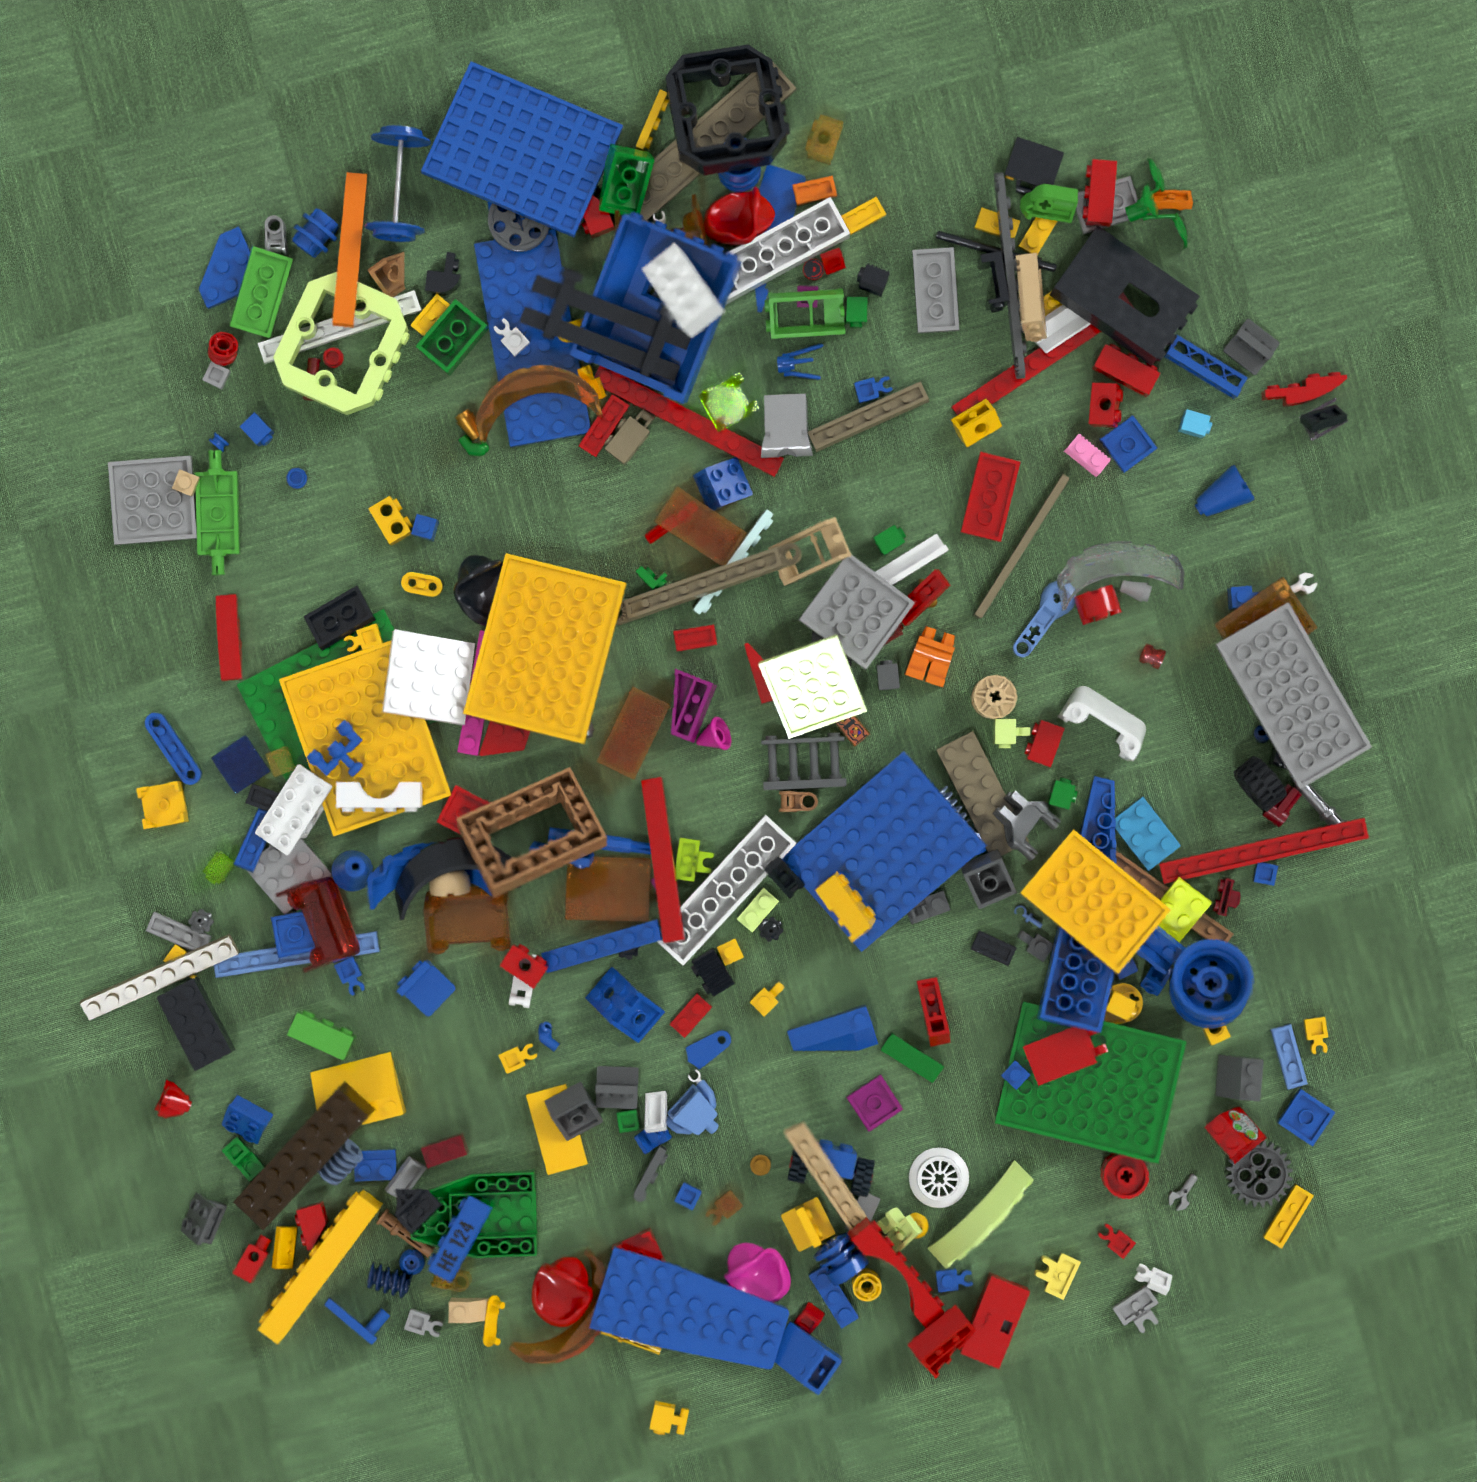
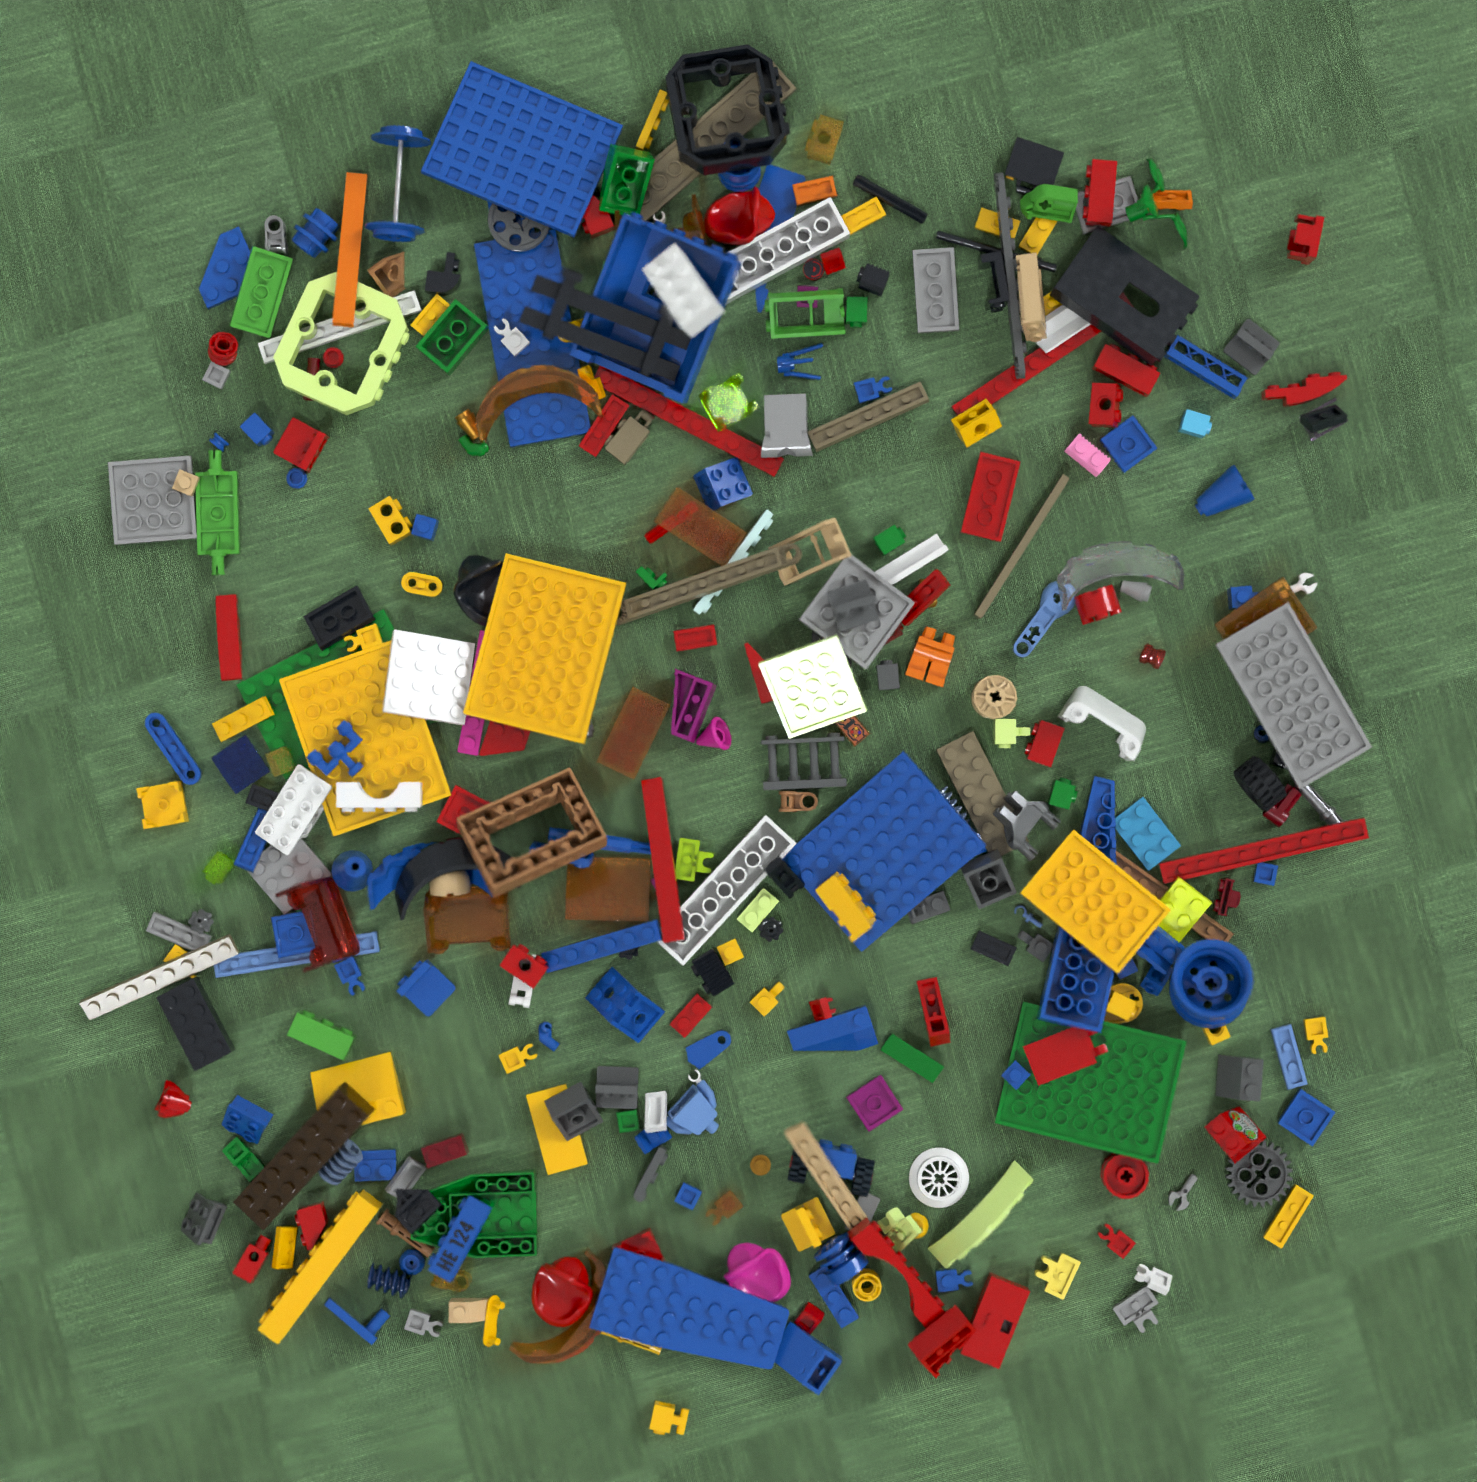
none -> yellow plate [212,696,275,742]
none -> red bracket [273,417,329,473]
none -> red tile [809,997,836,1021]
none -> dark grey bracket [827,580,879,631]
none -> black axle [853,175,928,224]
none -> red panel [1287,214,1325,265]

